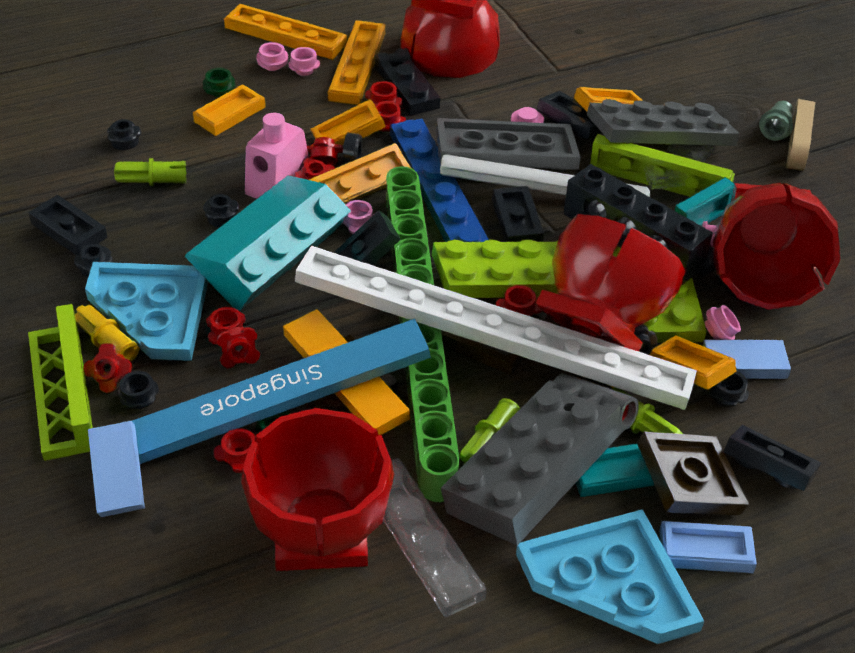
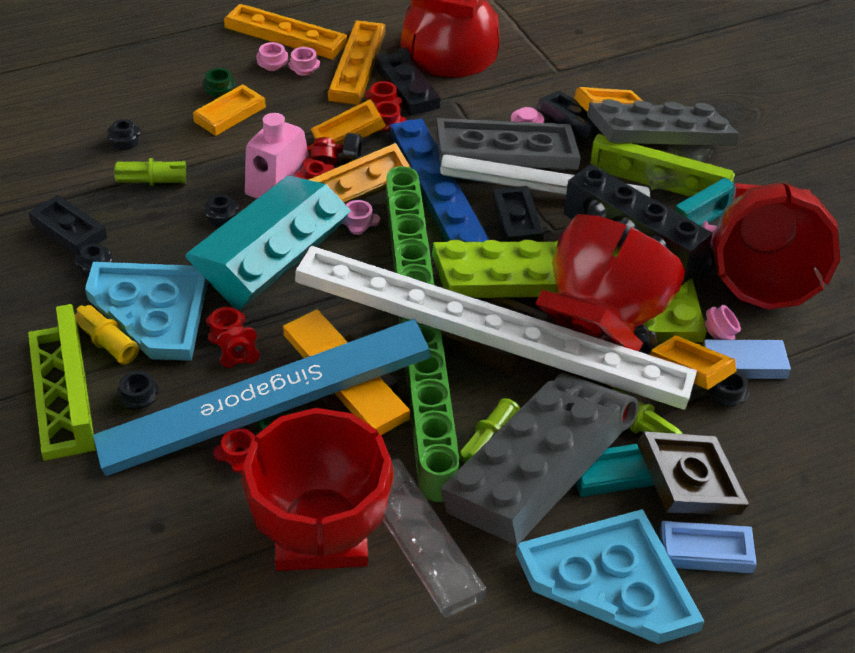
red plate [83,343,132,393] -> none
light blue tile [88,421,145,517] -> none
black plate [334,210,401,265] -> none
red plate [496,285,543,316] -> none
black plate [724,425,821,491] -> none
sand green cone [759,101,793,141] -> none
tan beam [786,99,815,171] -> none

